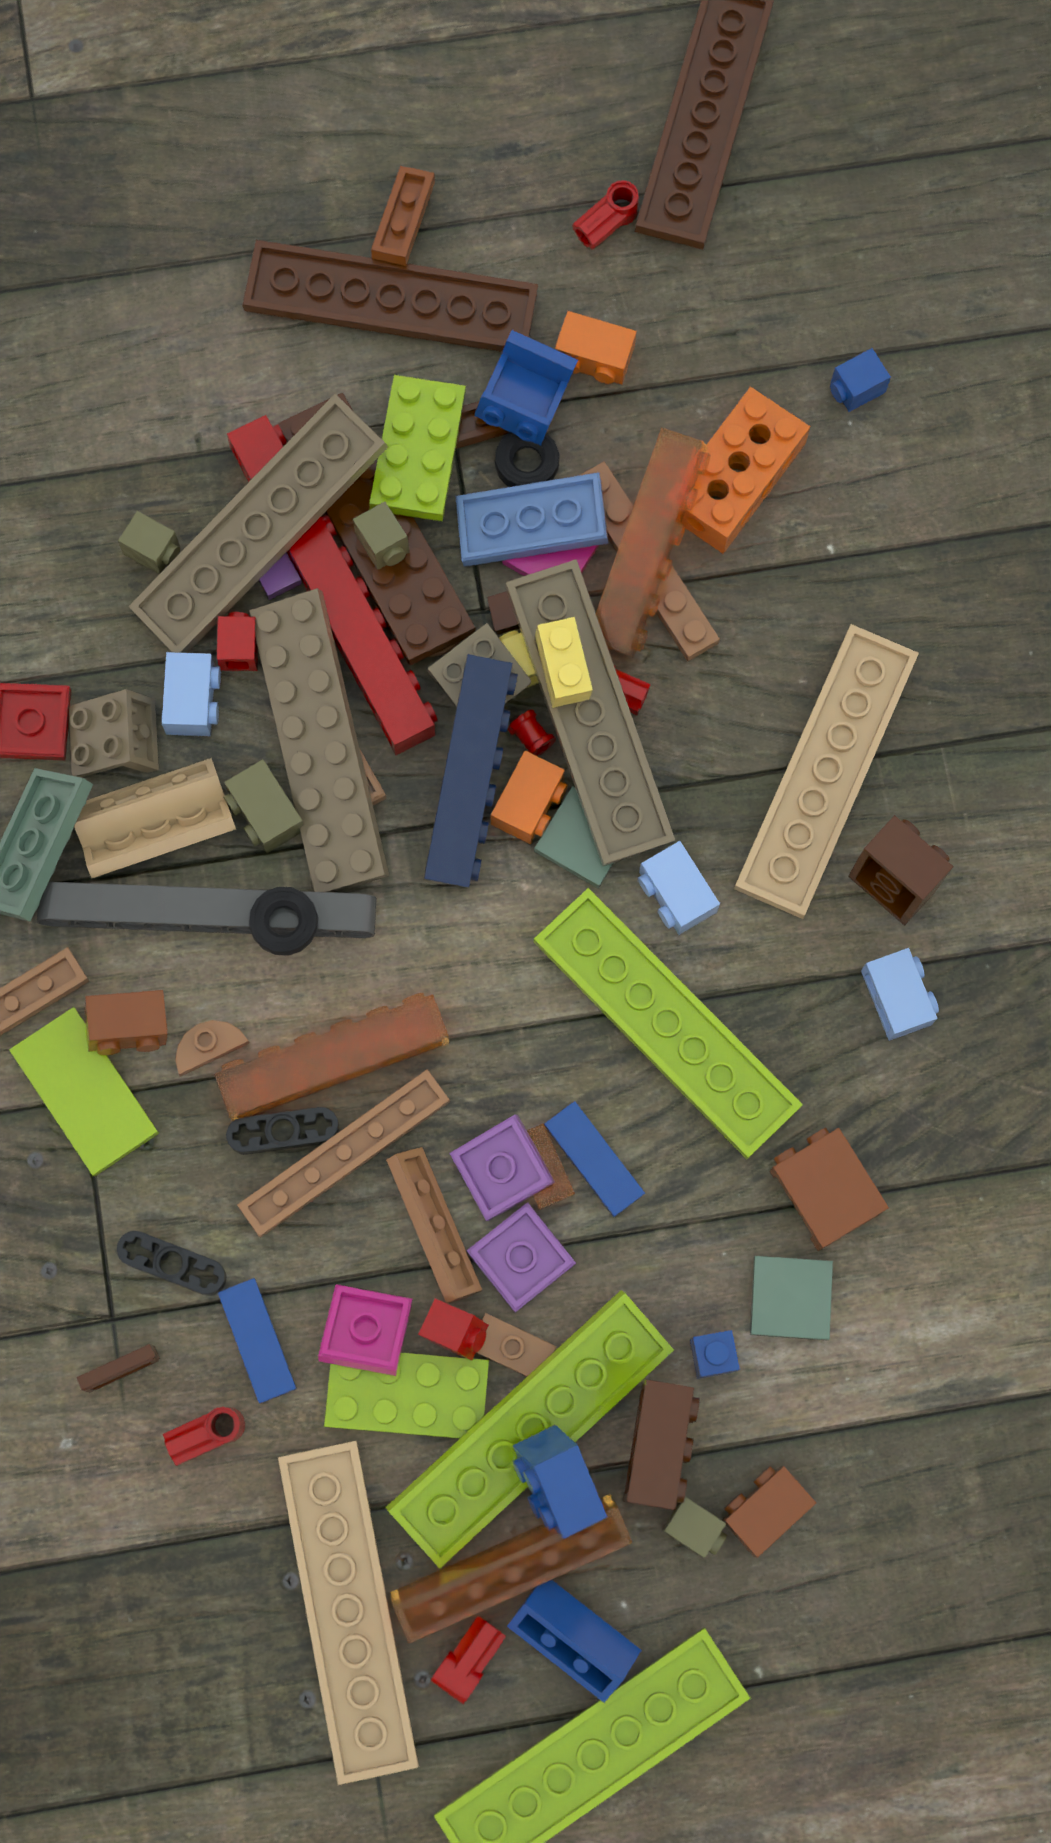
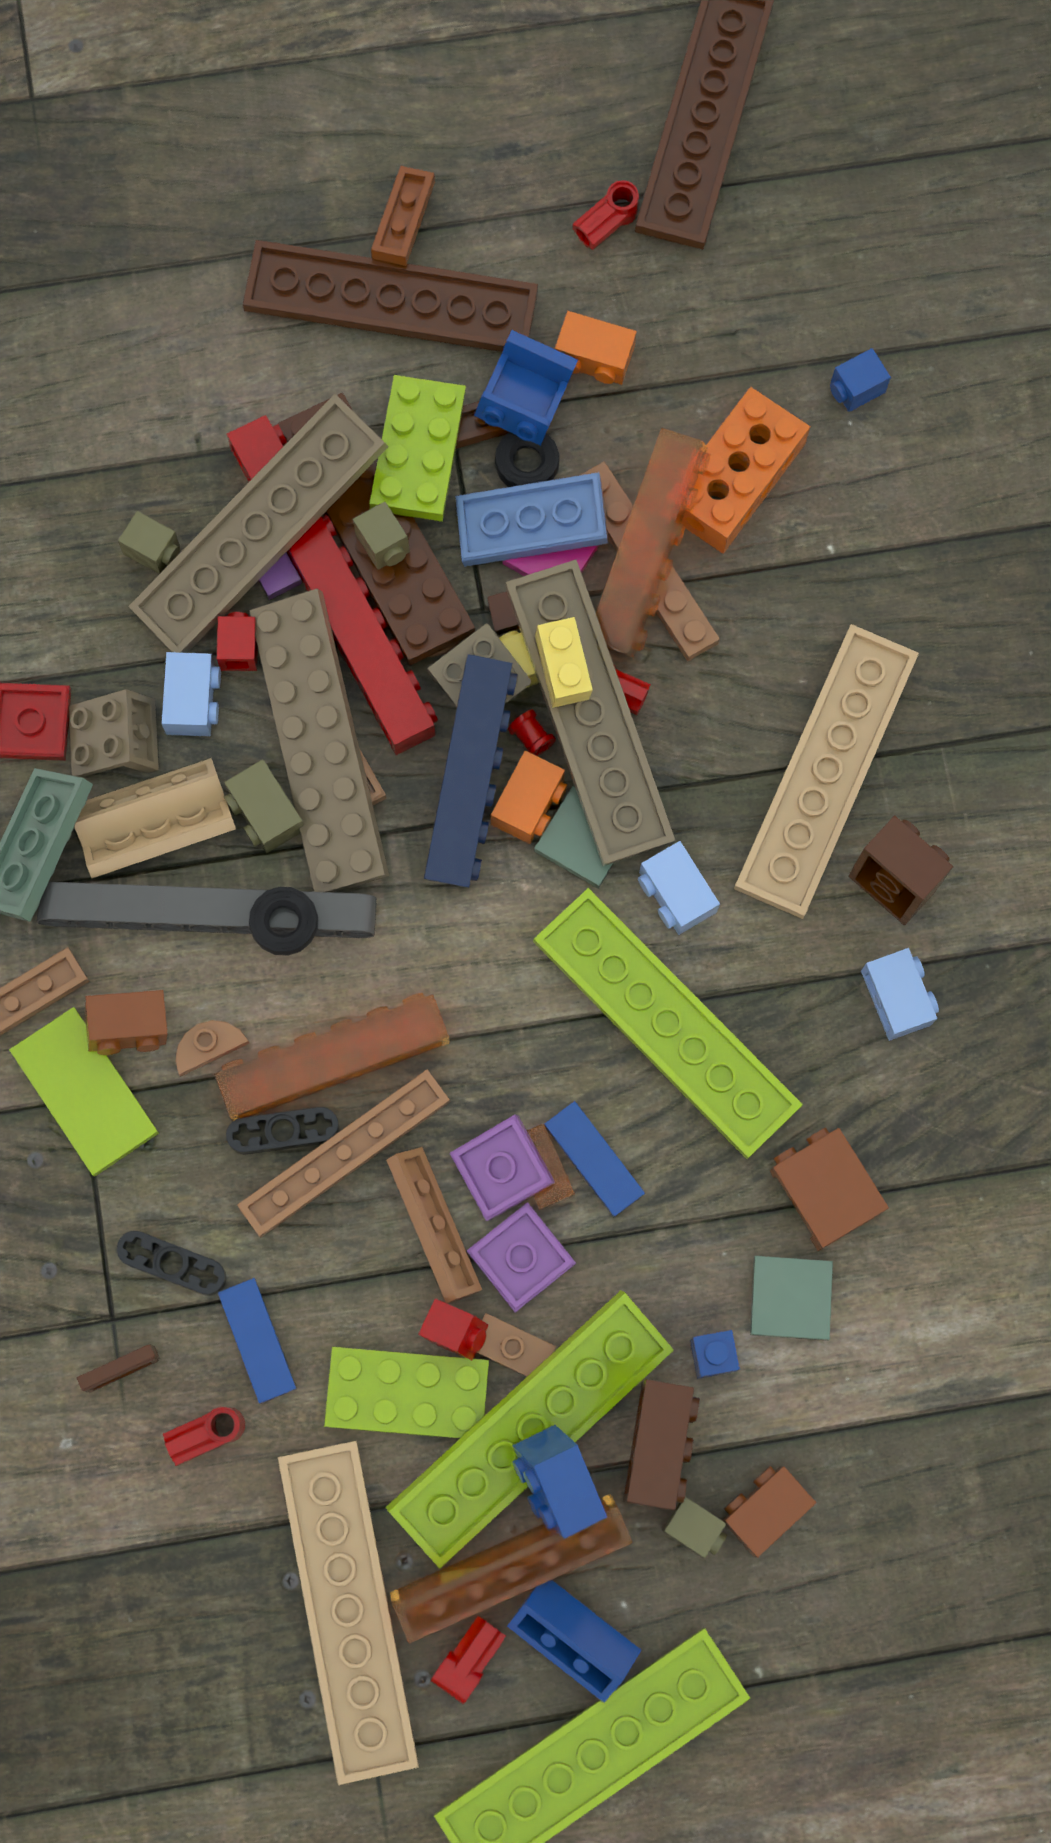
dark pink tile [318,1284,412,1376] -> none

